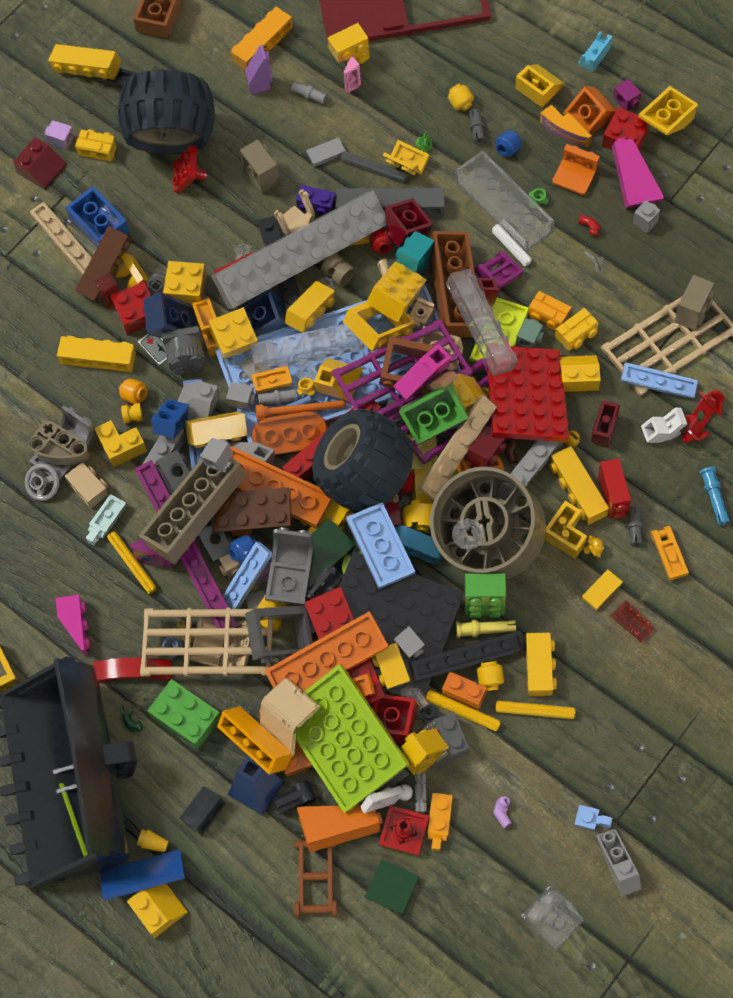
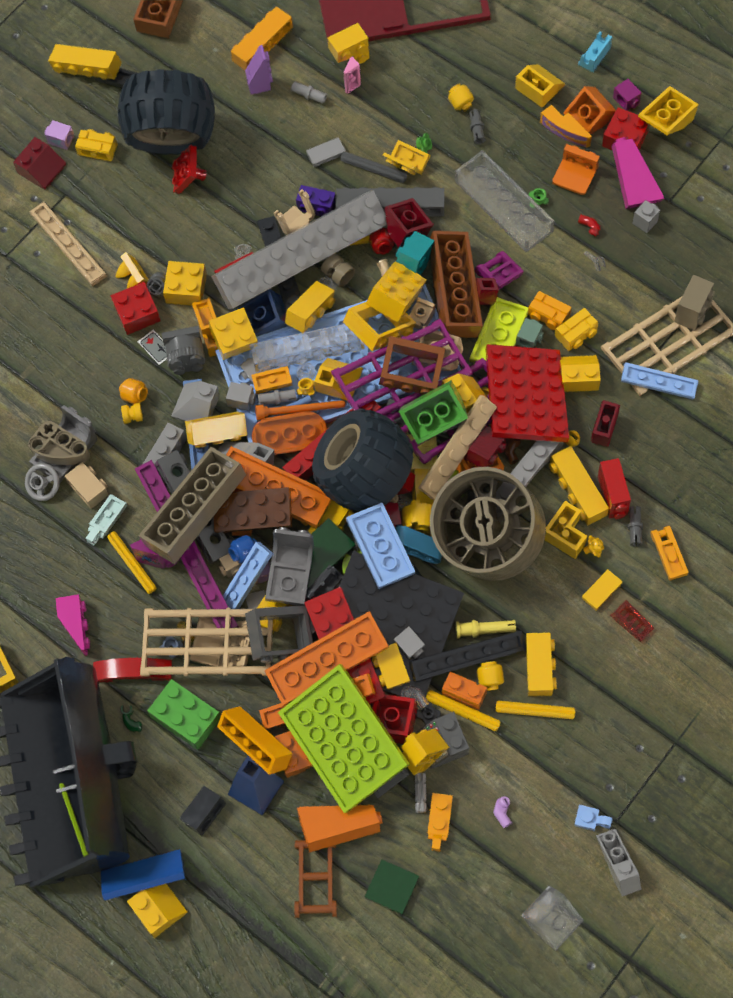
yellow brick [57,336,136,372] -> none
blue brick [65,186,130,247] -> none
reddish brown brick [75,226,131,303] -> none
yellow brick [94,420,147,468] -> none
clear red slope [95,273,120,309] -> none
yellow cone [137,829,169,853] -> none
dark blue slope [143,292,197,338] -> none
blue brick [151,399,189,439] -> none
light grey brick [200,437,233,472] -> none
dark tan brick [240,140,280,194] -> none
tan piece [260,678,321,756] -> none
black piece [273,780,317,815] -> none
white plate [360,784,413,813] -> none
red plate [379,805,429,857] -> none
dark pink slope [393,344,452,400] -> none
medium nougat tile [425,371,458,391] -> none
clear brick [446,269,518,376] -> none
clear gear [452,518,484,550] -> none
bright green brick [465,573,506,618] -> none
white axle [492,224,532,266] -> none
blue head [495,130,522,157] -> none
white brick [641,408,687,443] -> none
red piece [681,389,725,443] -> none
dark azure pin [699,467,730,525] -> none

